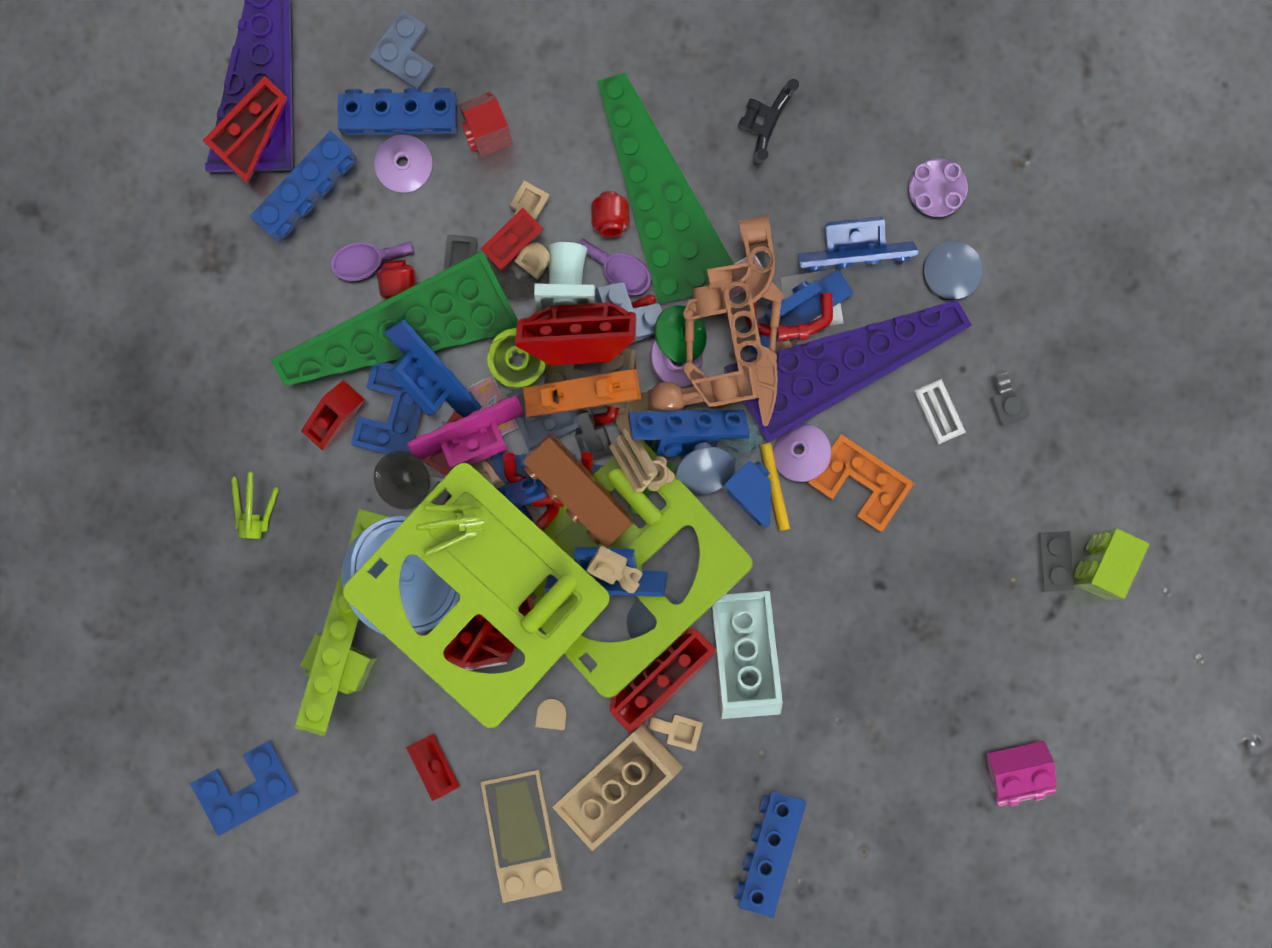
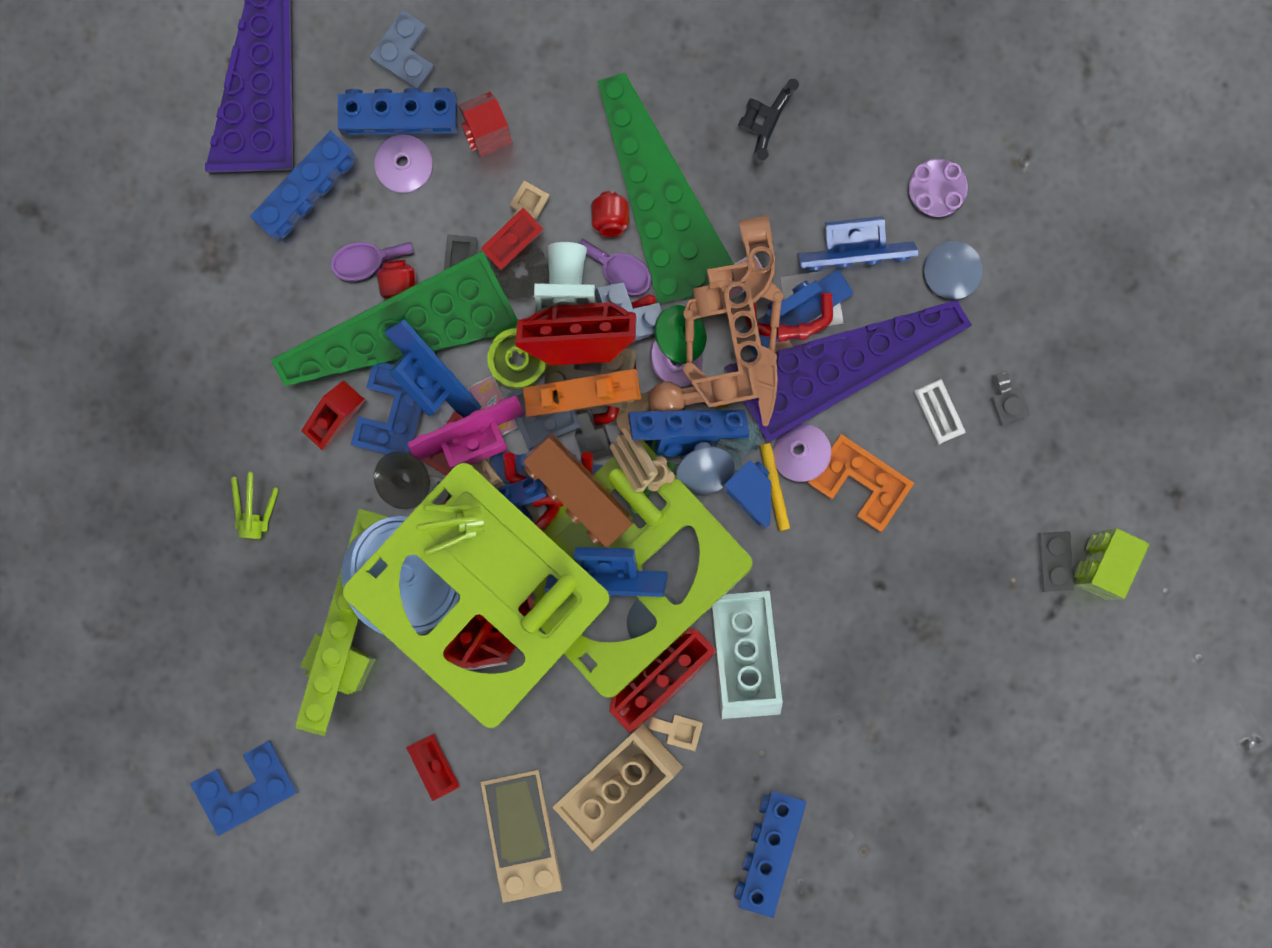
red wedge [203,76,288,184] -> none
tan tile [514,243,550,280] -> none
tan tile [535,699,567,730] -> none
tan plate [586,546,643,593] -> none
dark pink brick [986,741,1057,807] -> none

